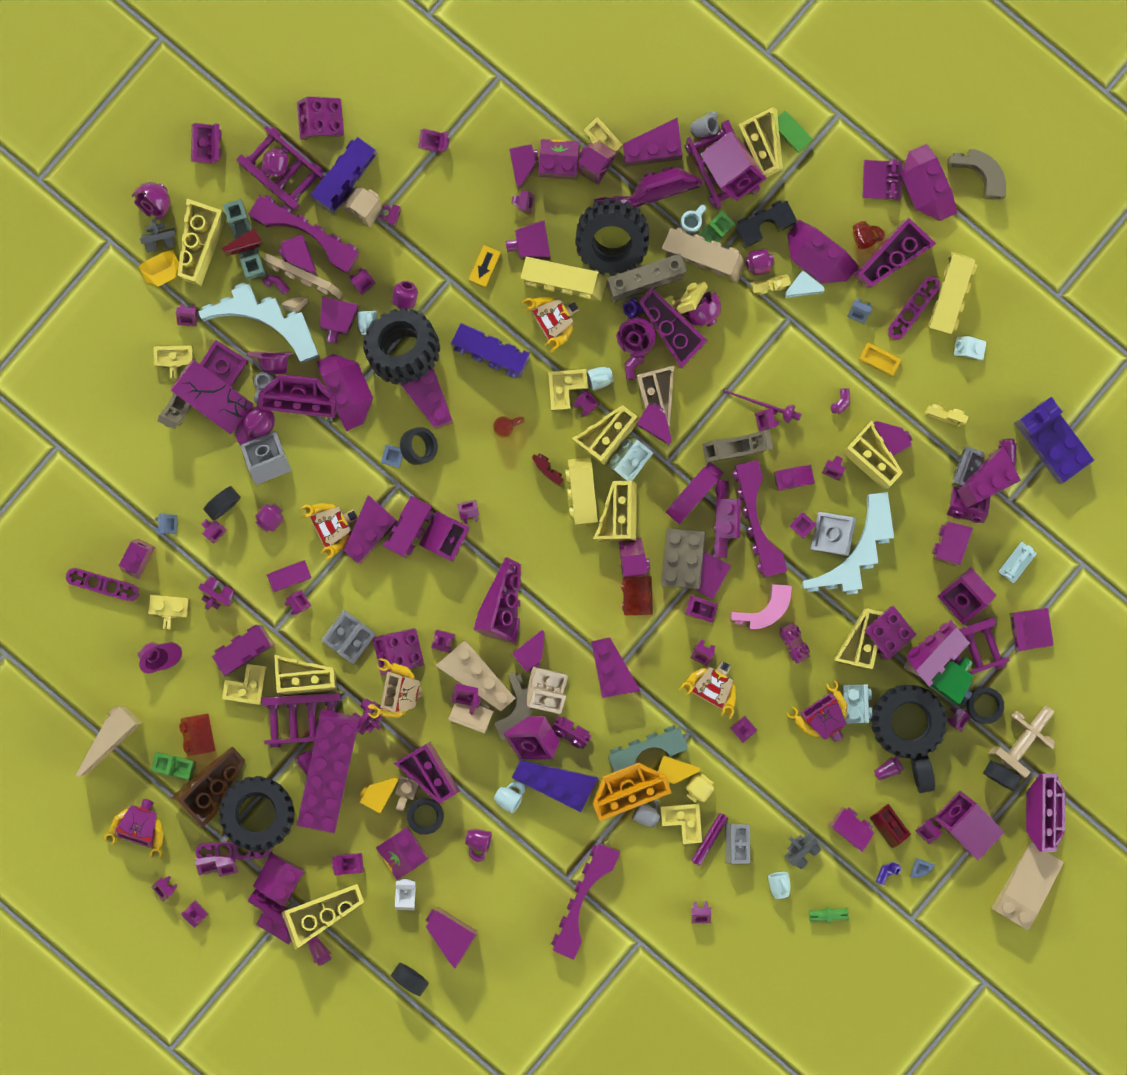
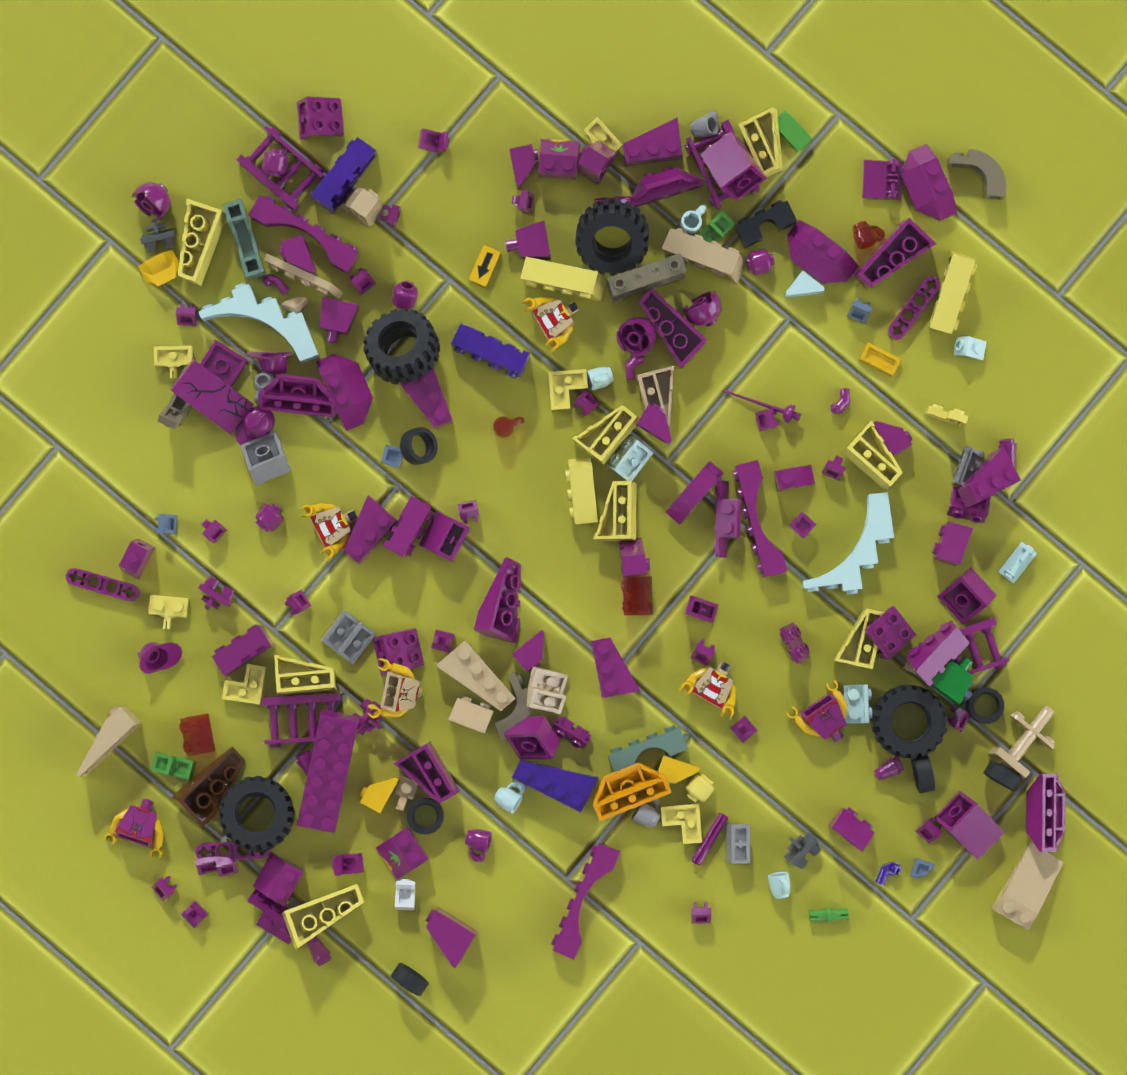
magenta bracket [191,123,222,164] -> none
black tyre [203,486,241,520] -> none
dark red slope [222,229,264,257] -> none
magenta slope [267,560,312,593] -> none
light aqua piece [357,311,378,335] -> none
magenta bracket [451,684,481,714] -> none
dark red slope [532,453,564,487] -> none
dark purple plate [623,297,643,319] -> none
dark tan plate [661,528,706,589] -> none
light yellow plate [672,281,708,314] -> none
magenta tile [694,551,731,600] -> none
dark tan arch [703,430,773,462] -> none
bright pink arch [730,584,792,629] -> none
light yellow plate [750,274,791,295] -> none
light grey plate [811,512,856,556] -> none
dark red slope [870,804,911,848] -> none
magenta bracket [1009,608,1054,651] -> none
dark purple hinge [1014,397,1094,485] -> none

